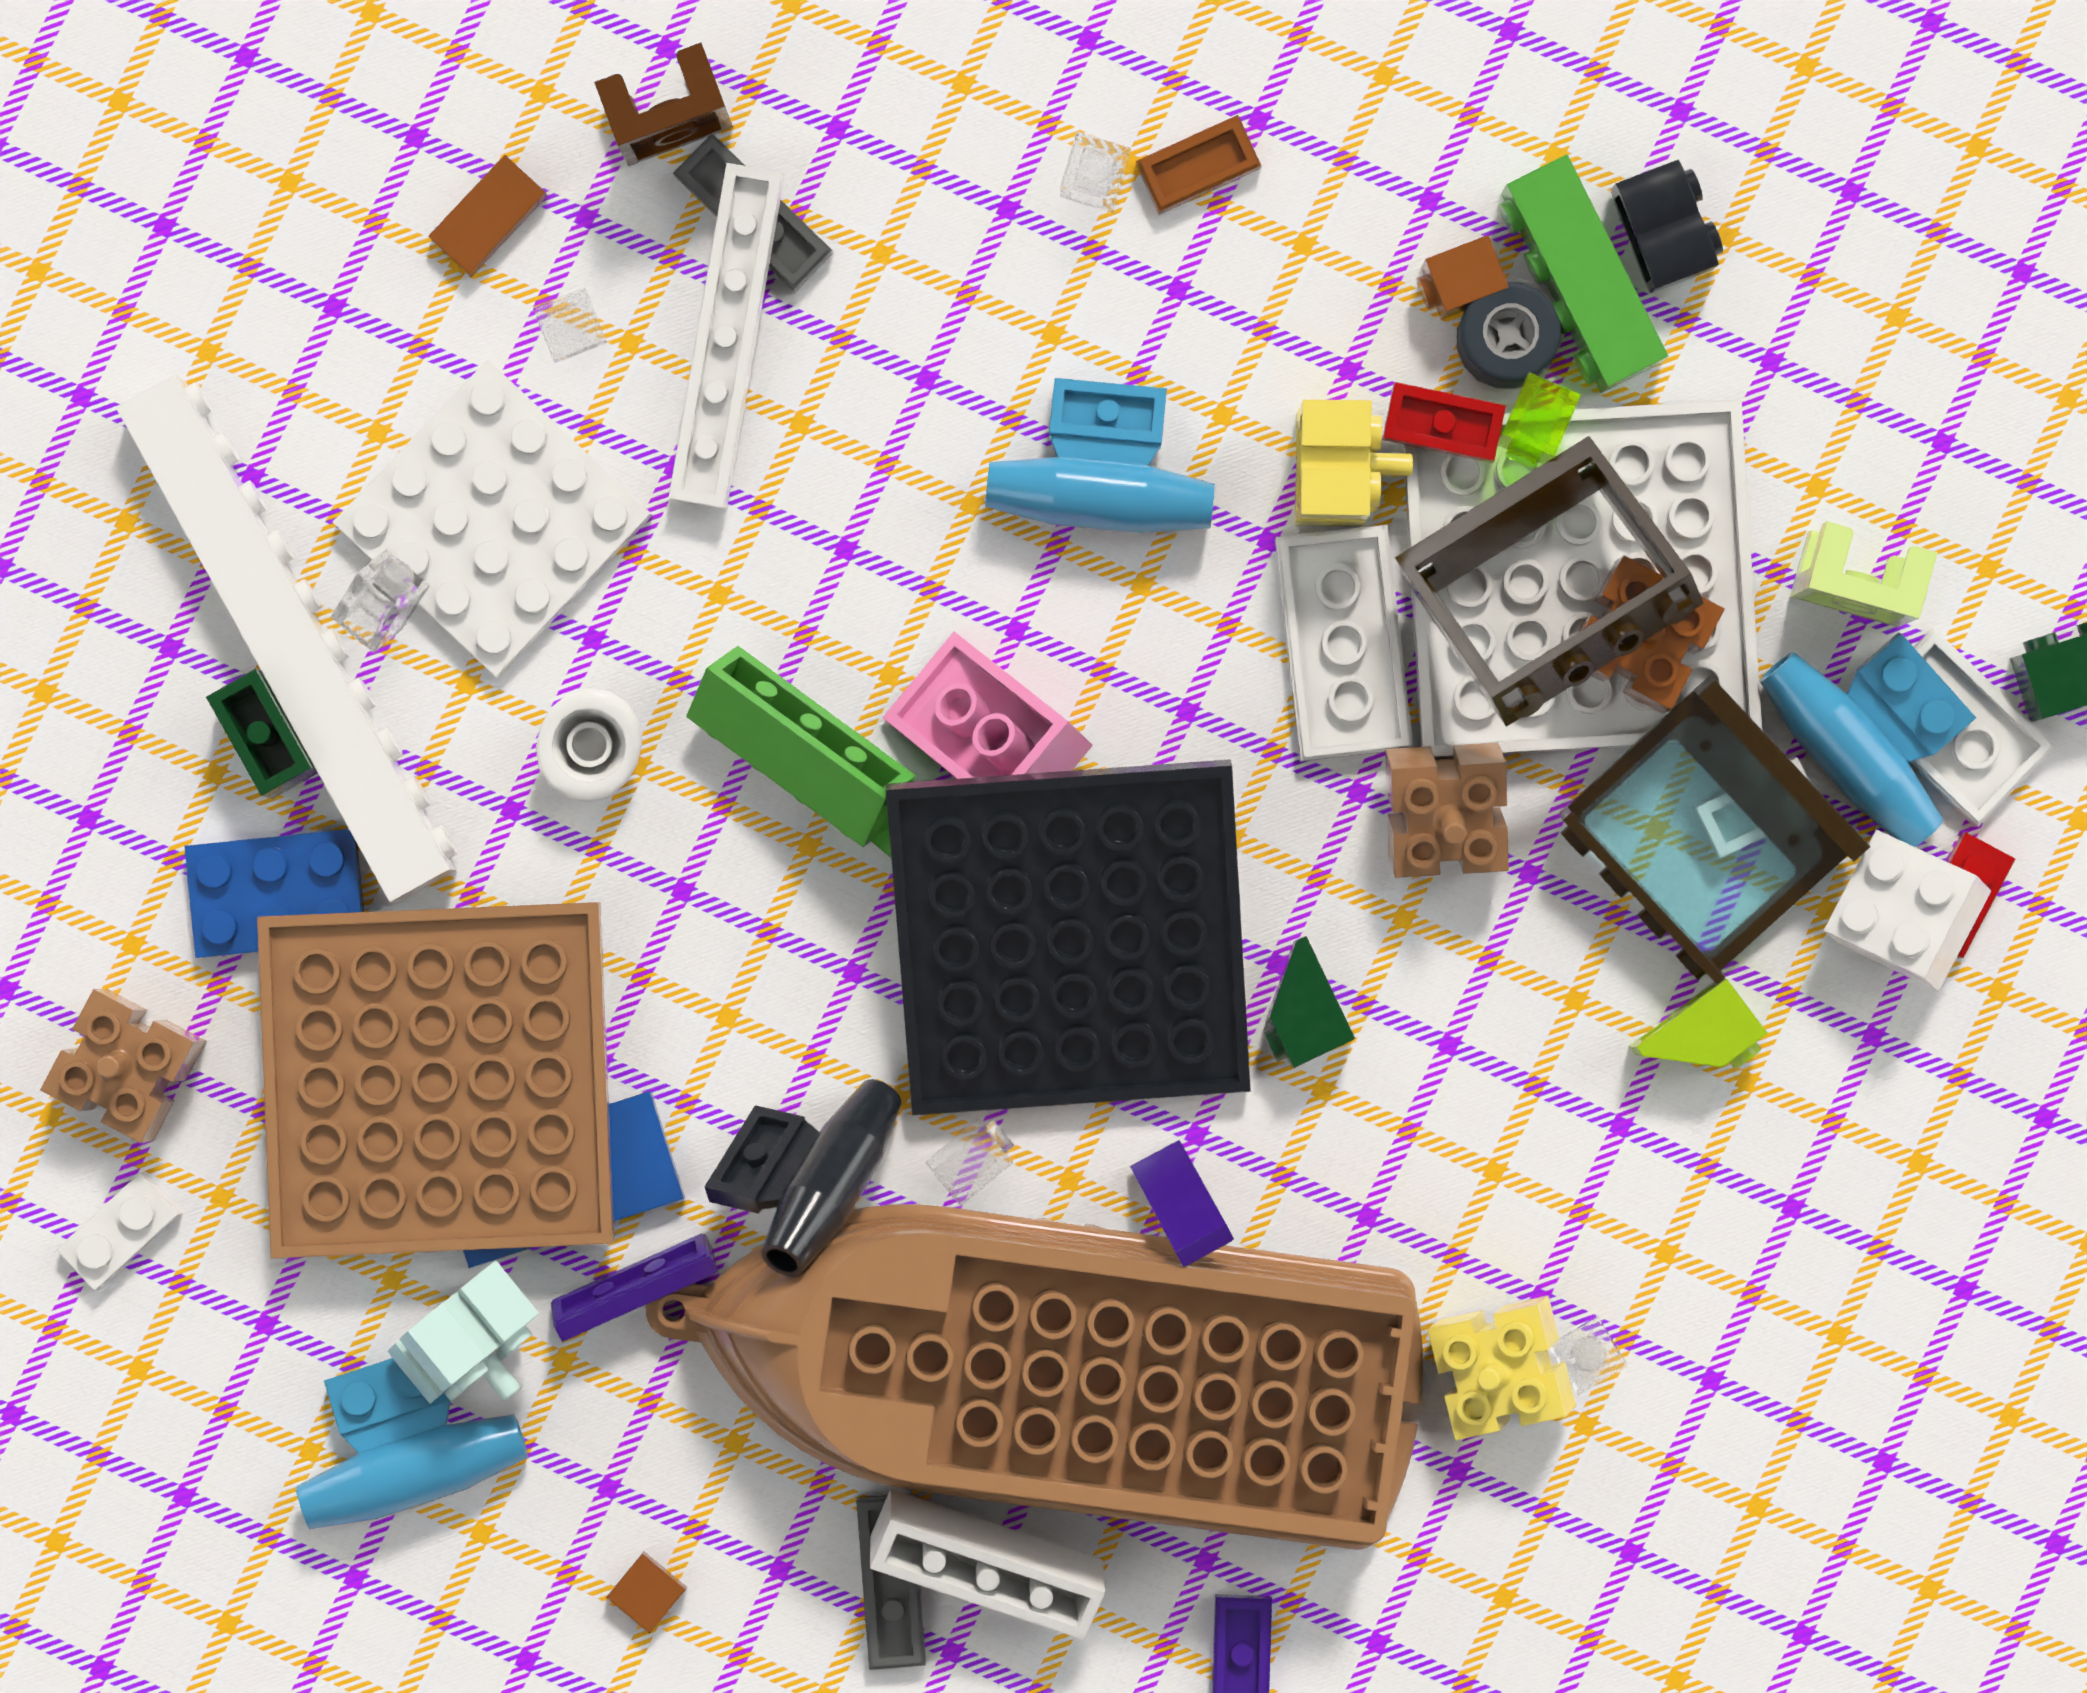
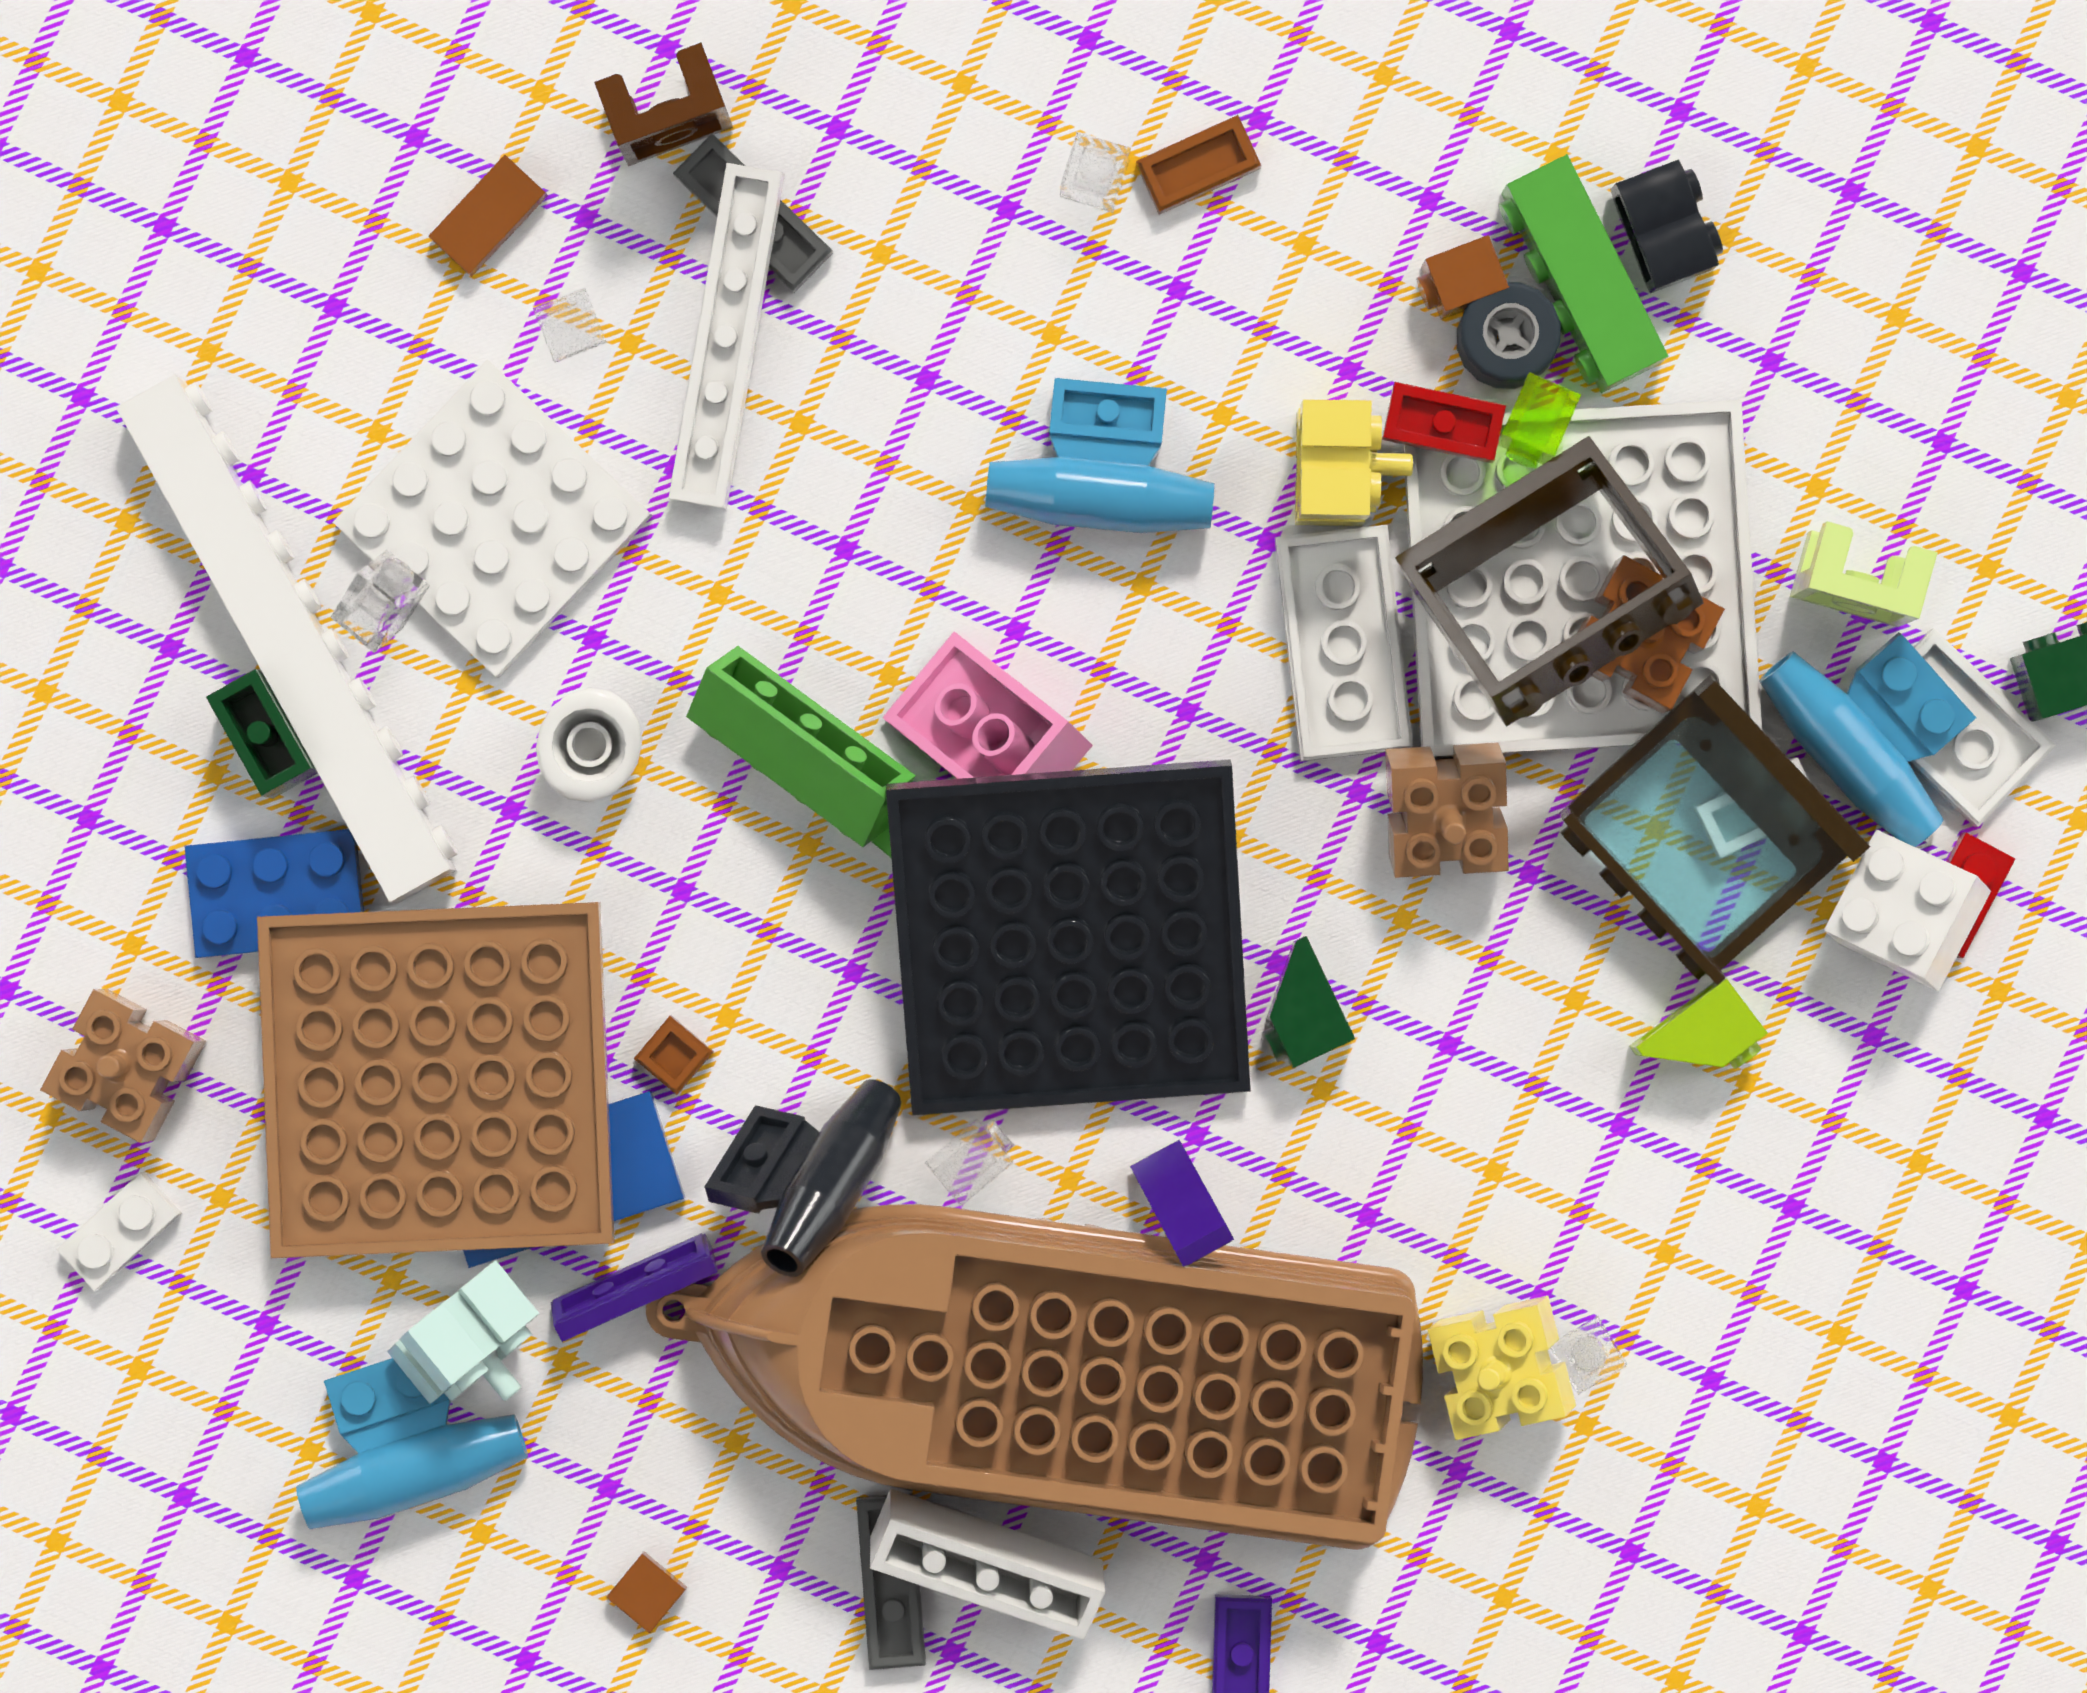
none -> dark orange tile [634,1015,714,1095]

